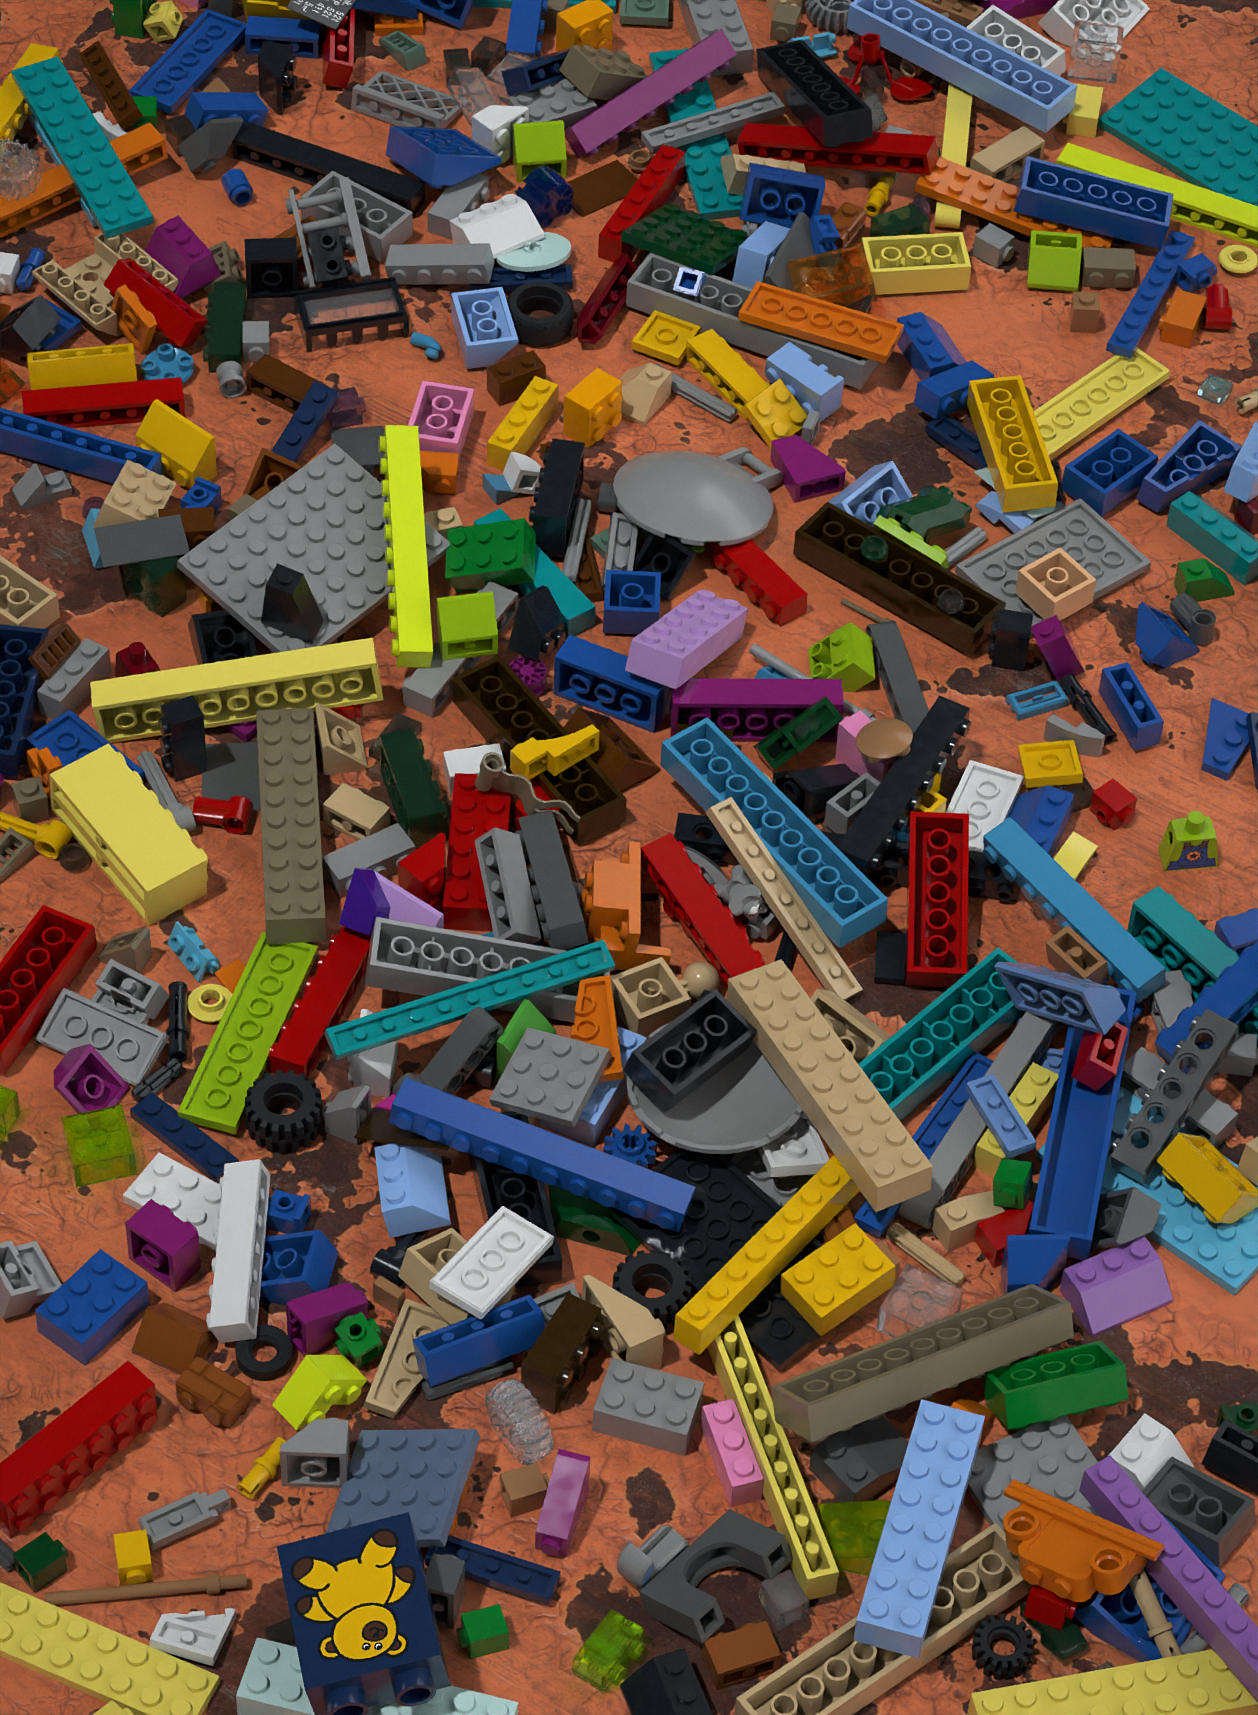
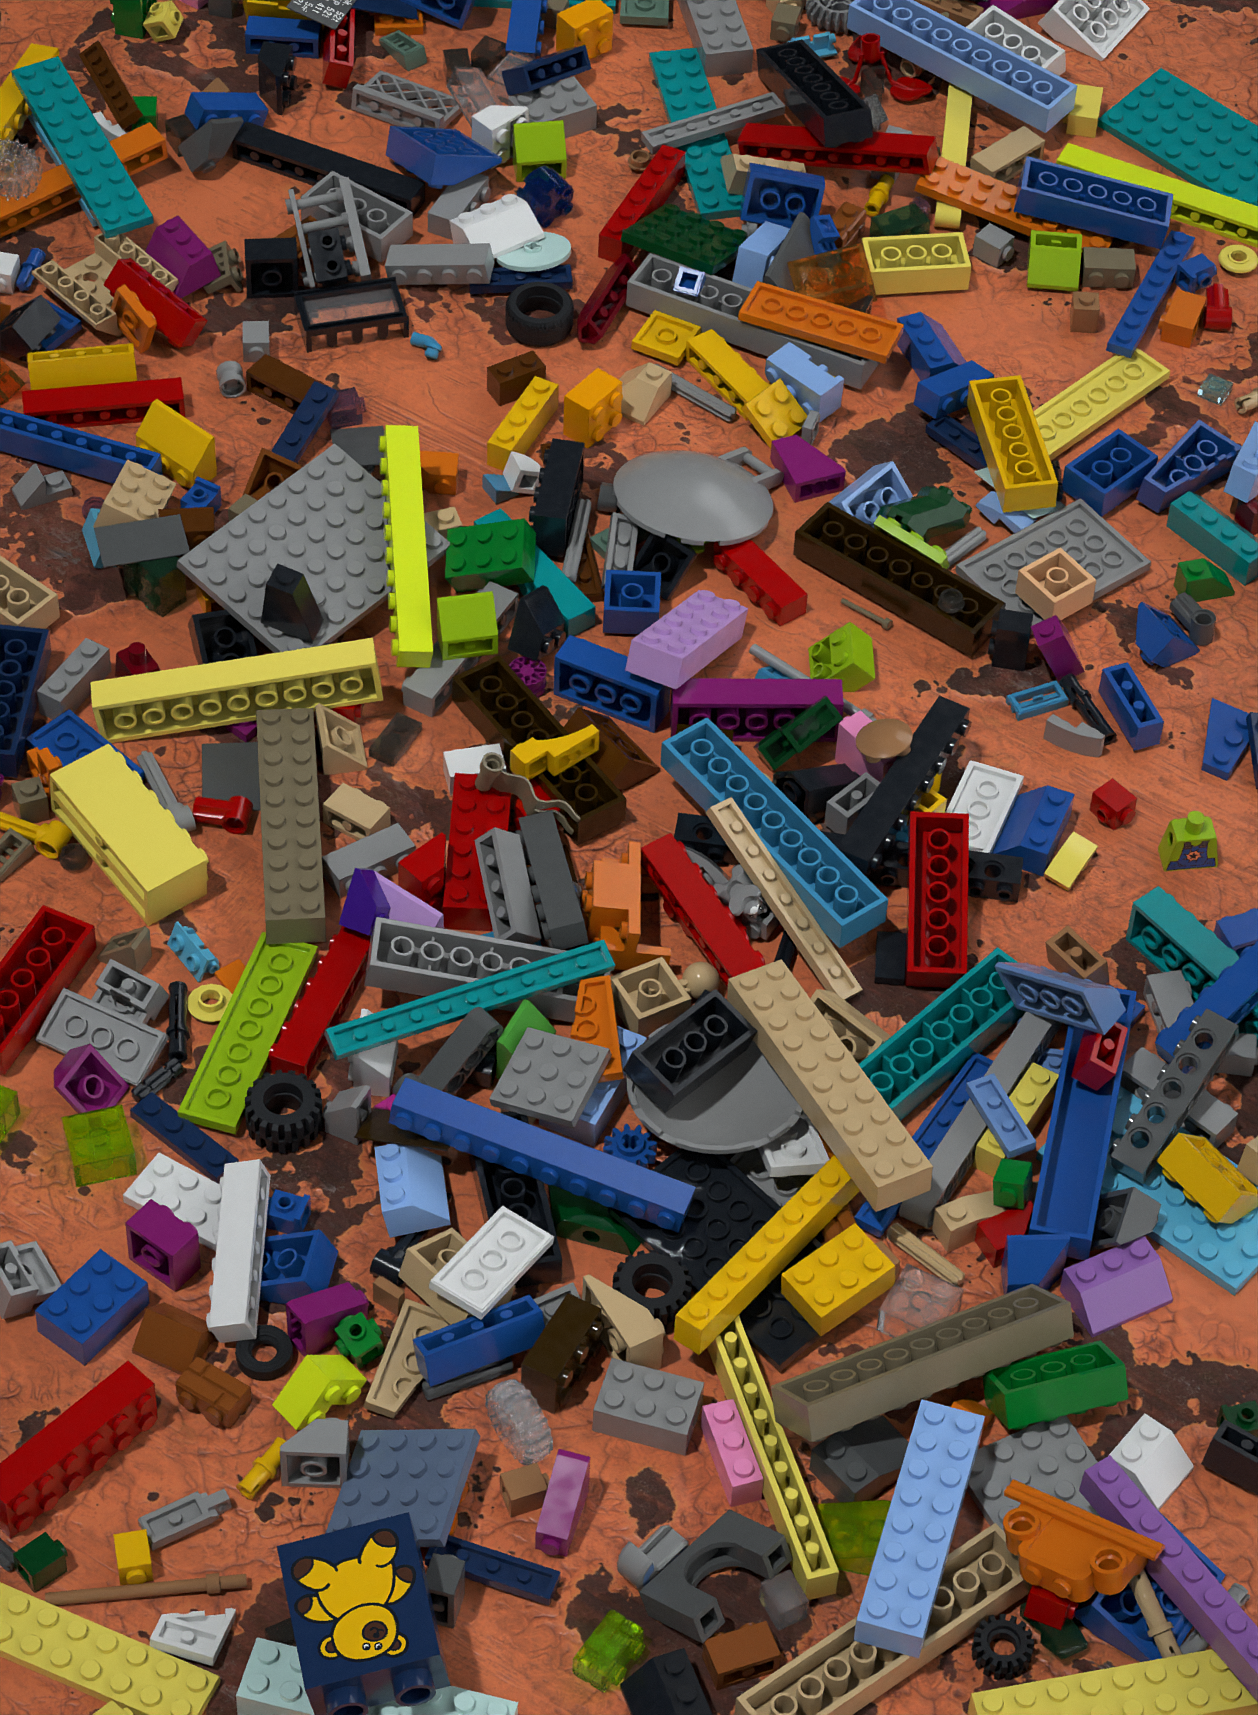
reddish brown slope [28,622,81,680] -> none
blue plate [129,9,247,114] -> none
dark azure dish [141,343,194,384] -> none
black brick [158,695,207,782] -> none
clear green brick [203,282,247,373] -> none
blue brick [221,169,253,206] -> none
clear green brick [379,728,448,849] -> none
bright pink brick [408,381,474,459] -> none
light blue slope [451,287,518,369] -> none
green brick [456,1604,509,1659] -> none
reddish brown piece [553,160,638,217] -> none
dark tan brick [559,45,647,101] -> none
magenta brick [564,29,737,158] -> none
clear green plate [861,535,888,561] -> none
dark grey beam [866,621,929,734] -> none
dark azure brick [983,817,1165,1003] -> none
yellow plate [1018,740,1083,788] -> none
clear smoke tile [1060,778,1094,812] -> none
clear brick [1067,21,1124,84] -> none
dark grey slope [1142,1457,1255,1567] -> none

